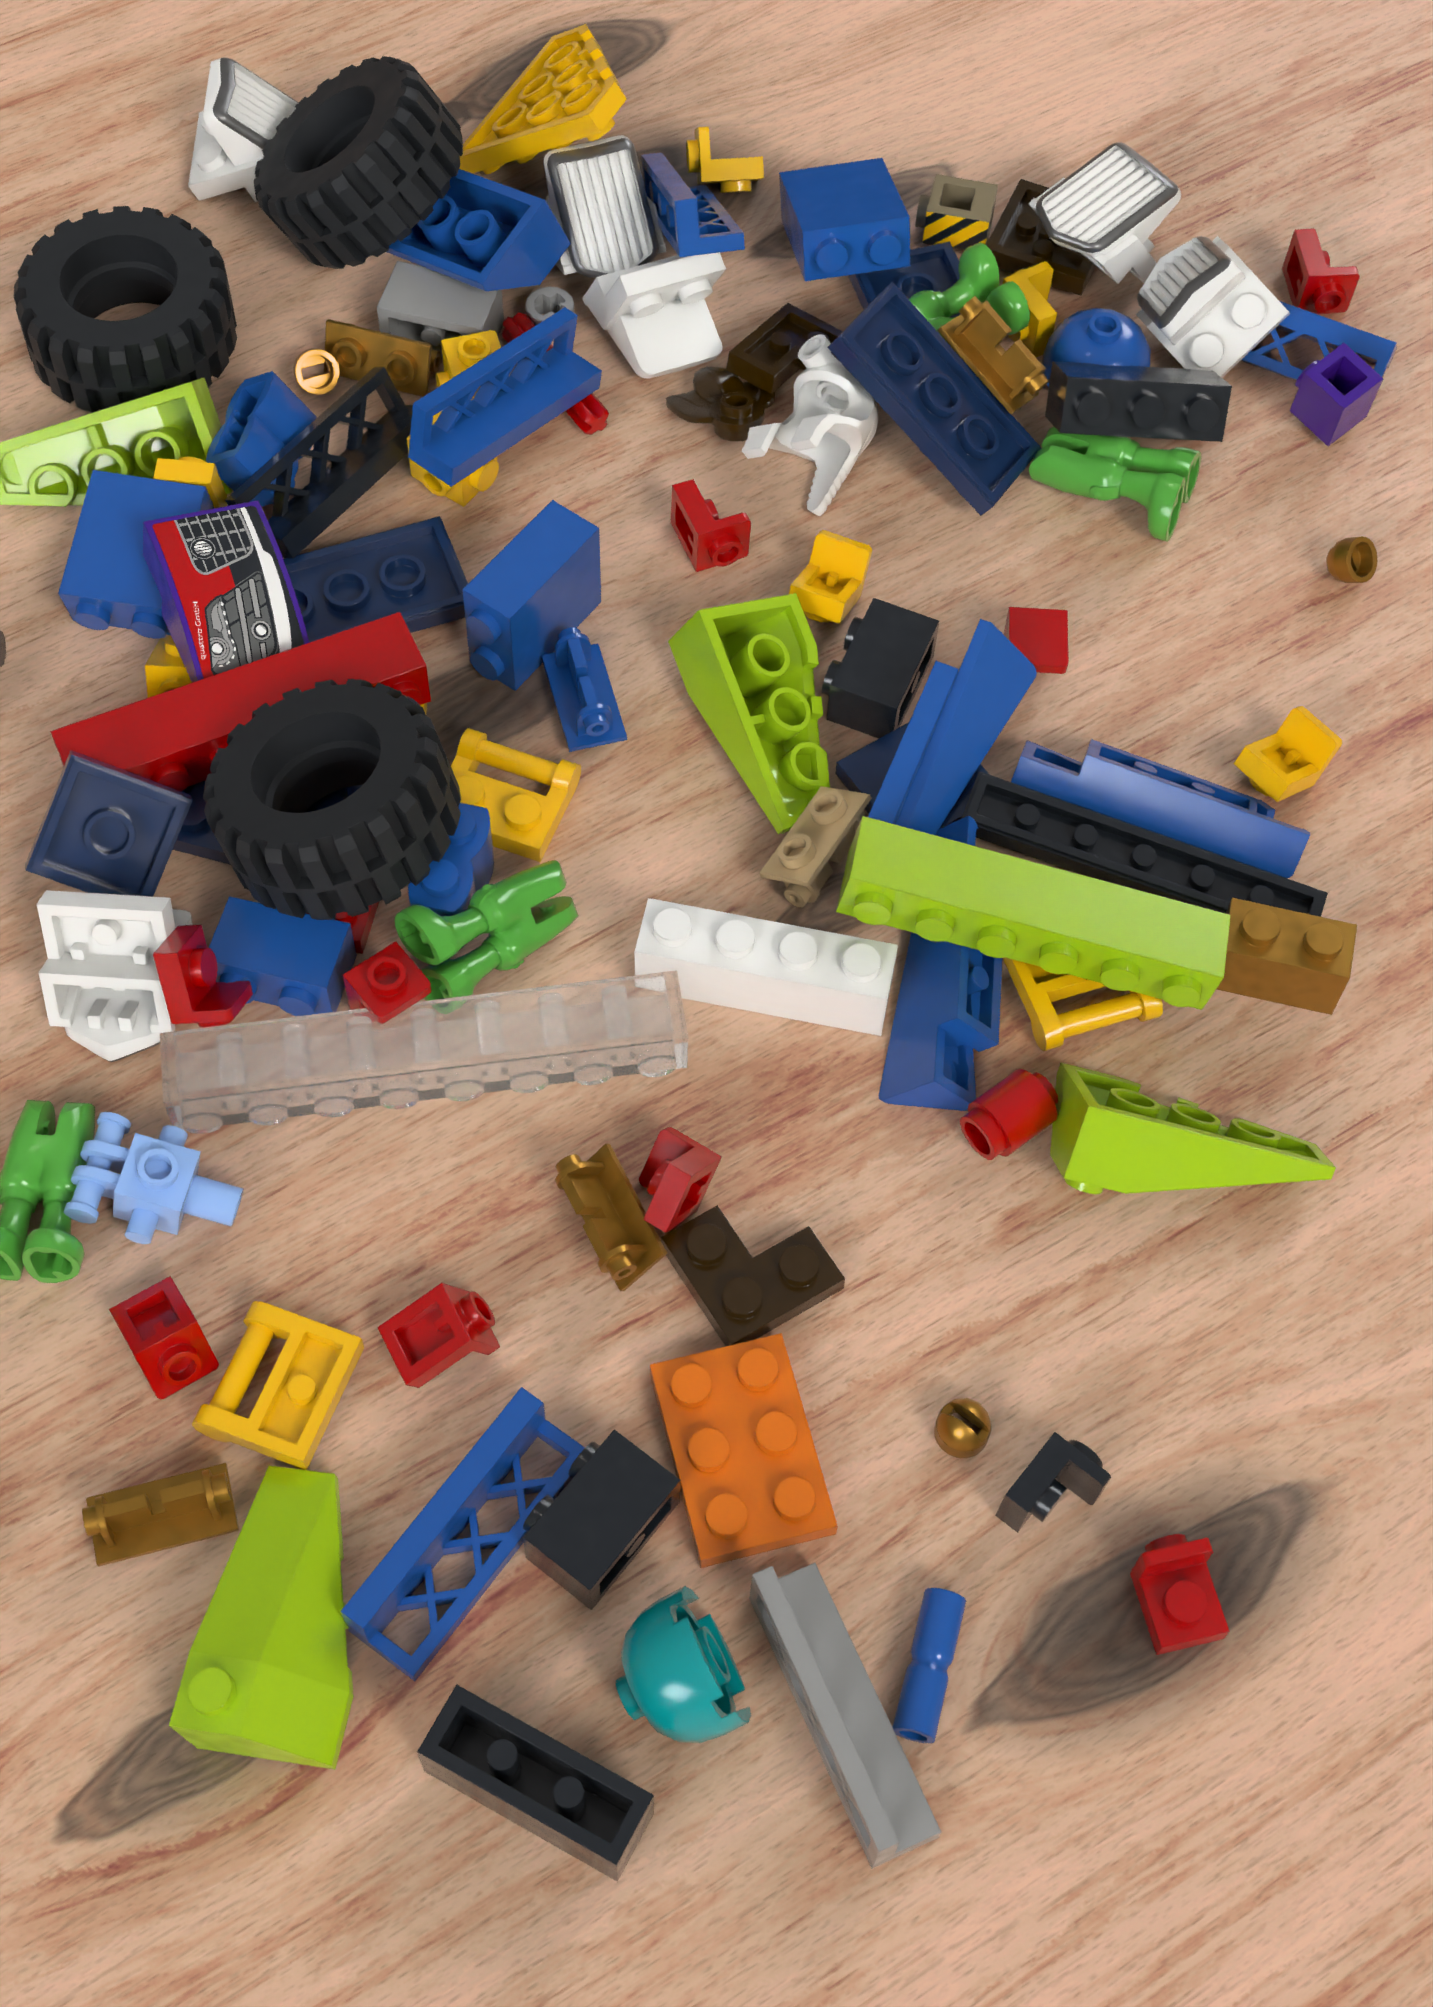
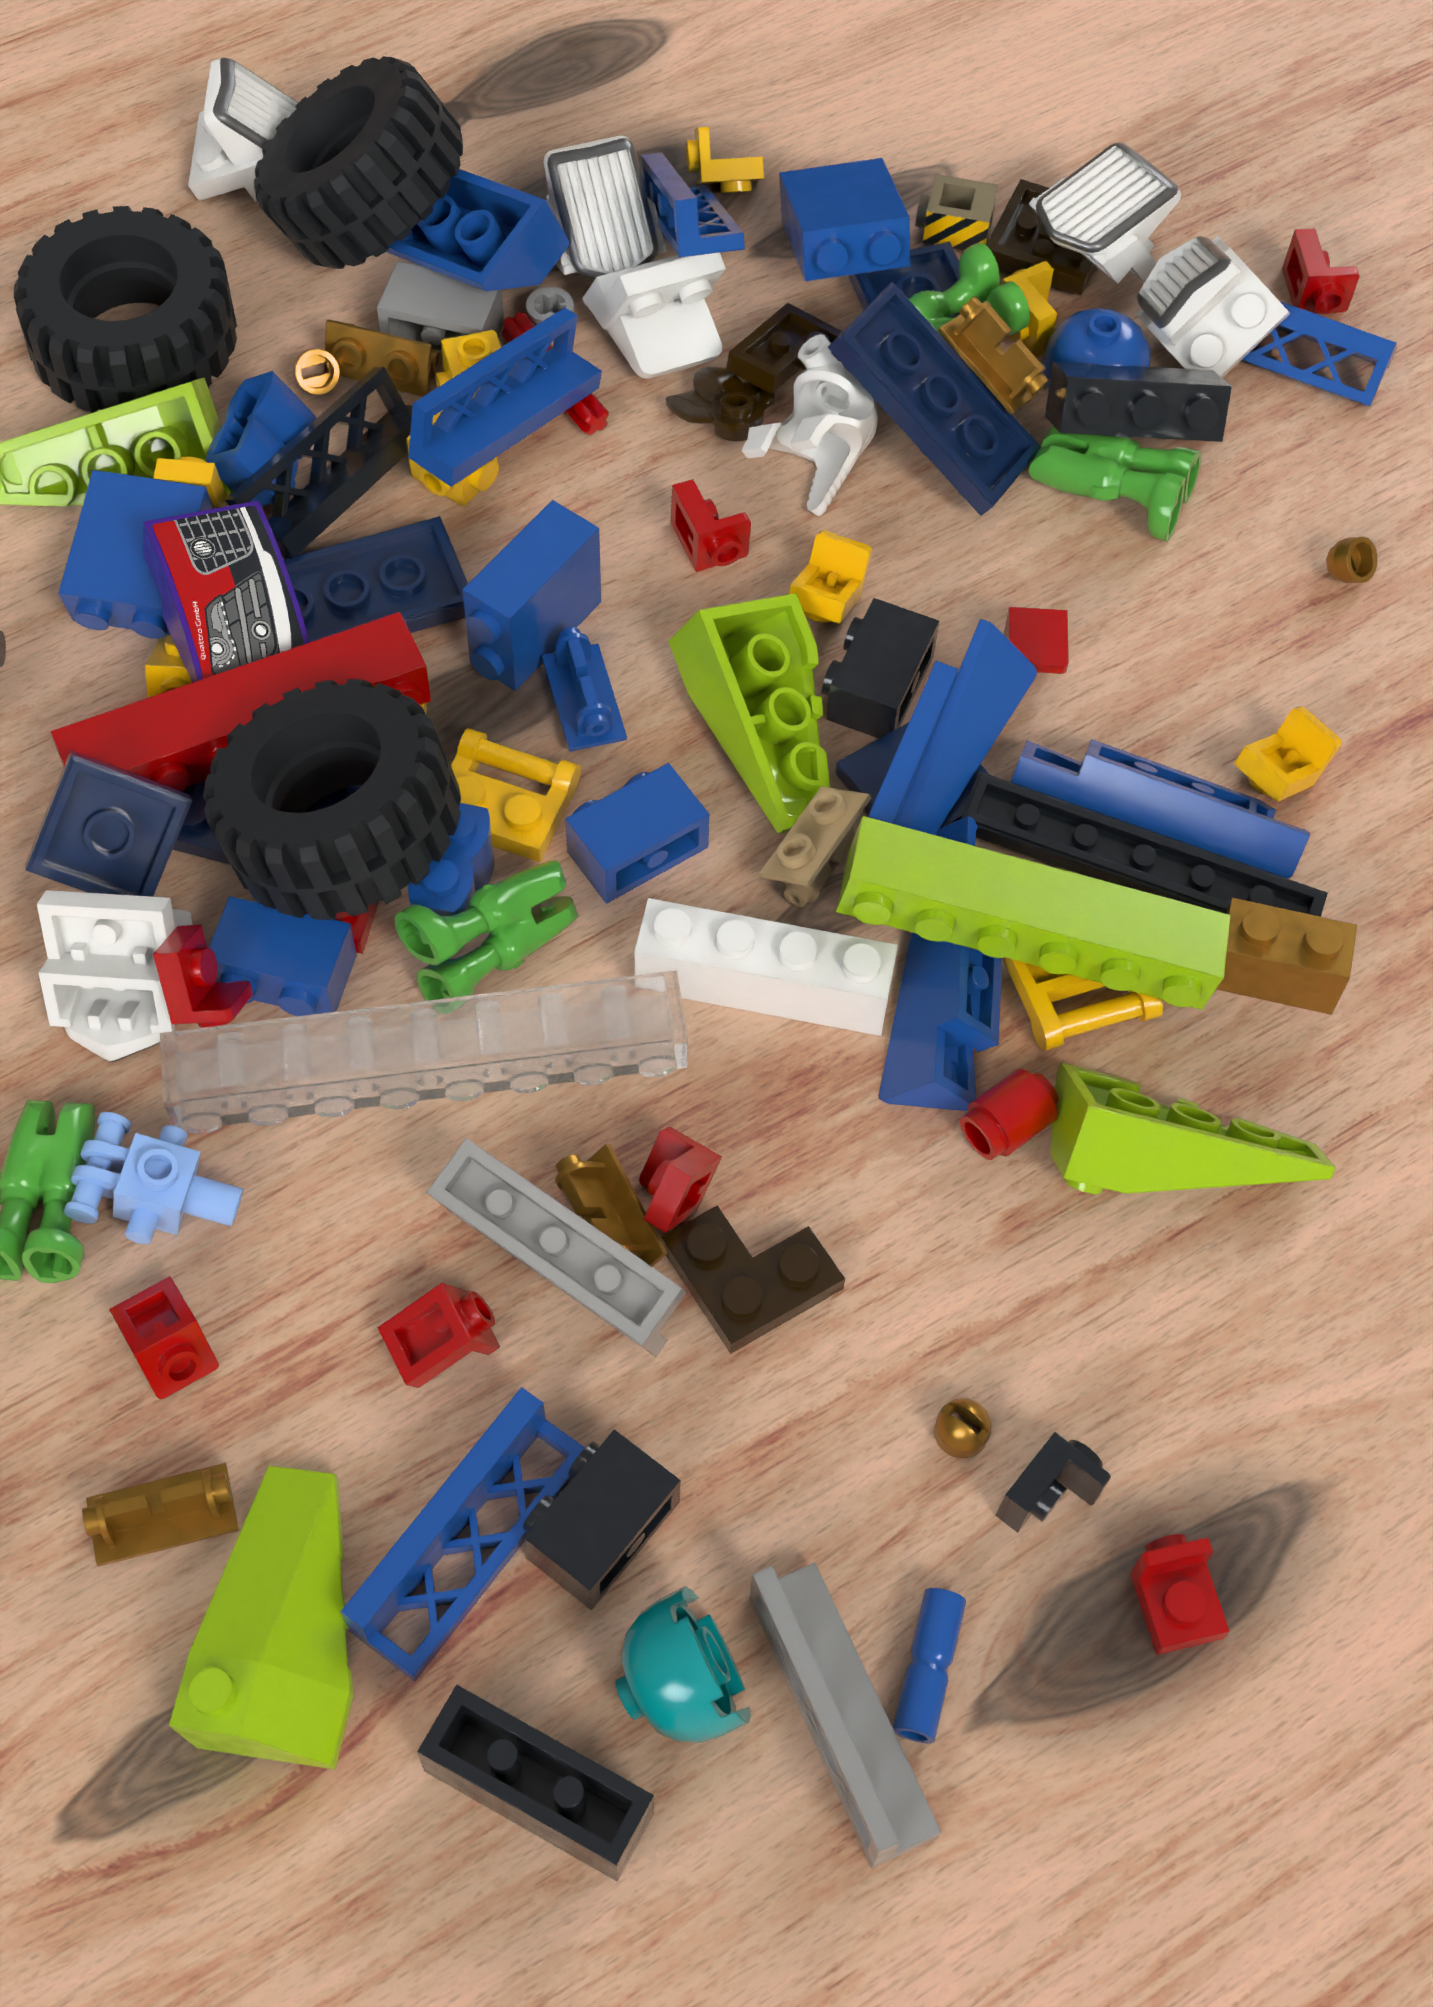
yellow plate [192,1301,364,1470] -> none
red bracket [343,941,431,1030] -> none
yellow plate [459,24,627,175] -> none
orange plate [650,1333,838,1568] -> none
dark purple brick [1290,343,1384,446] -> none
none -> light grey fence [426,1138,687,1357]
none -> blue brick [565,763,710,904]

